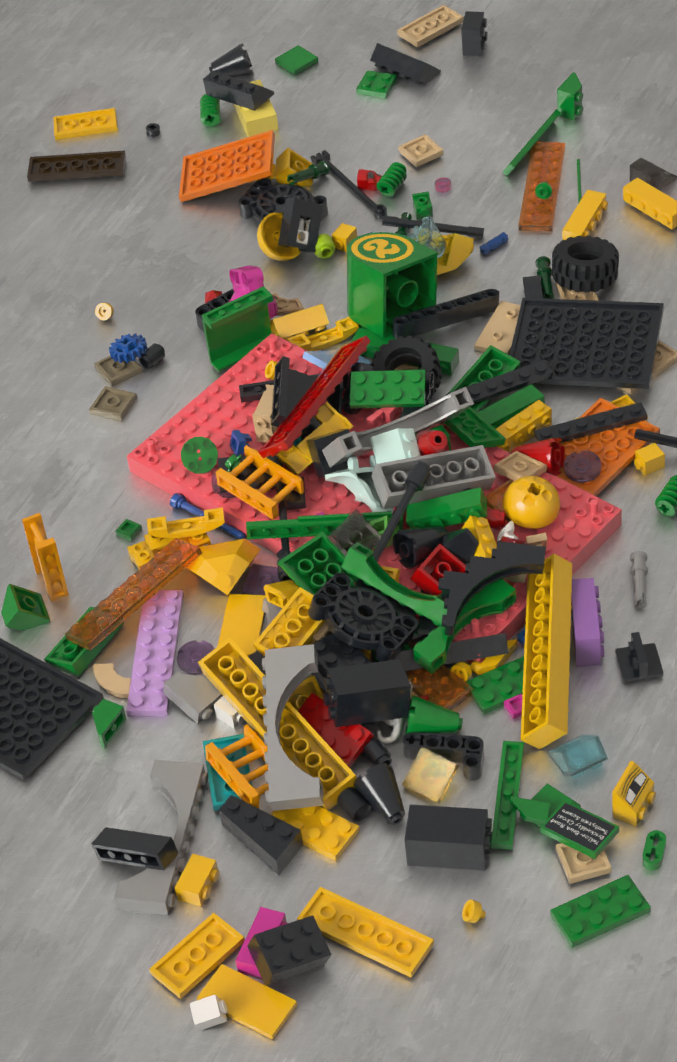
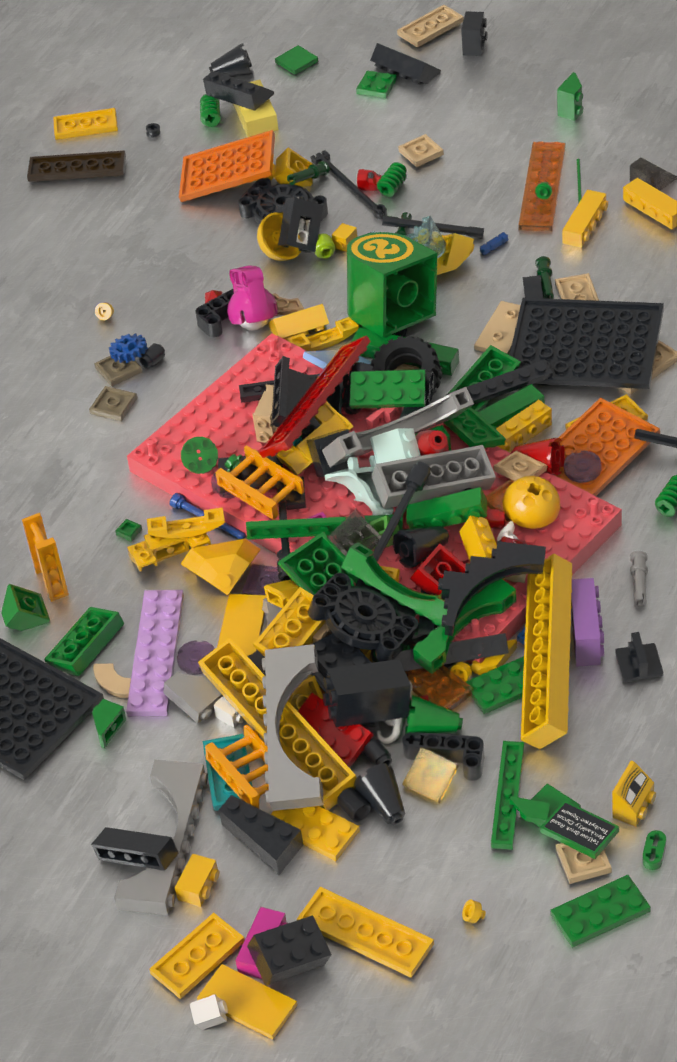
clear orange plate [65,538,202,651] -> none
green panel [202,286,273,372] -> none
blue tile [229,430,252,456] -> none
yellow tile [265,361,278,380] -> none
green piece [298,511,392,520] -> none
black beam [393,289,500,339] -> none
black brick [404,804,493,871] -> none
green brick [412,191,433,219] -> none
clear purple tile [435,177,451,193] -> none
black slope [442,528,479,565] -> none
green tile [503,109,561,176] -> none
dark pink tile [504,694,522,719] -> none
tan tile [526,532,548,547] -> none
black plate [534,402,647,443] -> none
clear light blue slope [547,734,608,778] -> none
black tyre [552,235,619,293] -> none
yellow brick [634,443,665,476] -> none

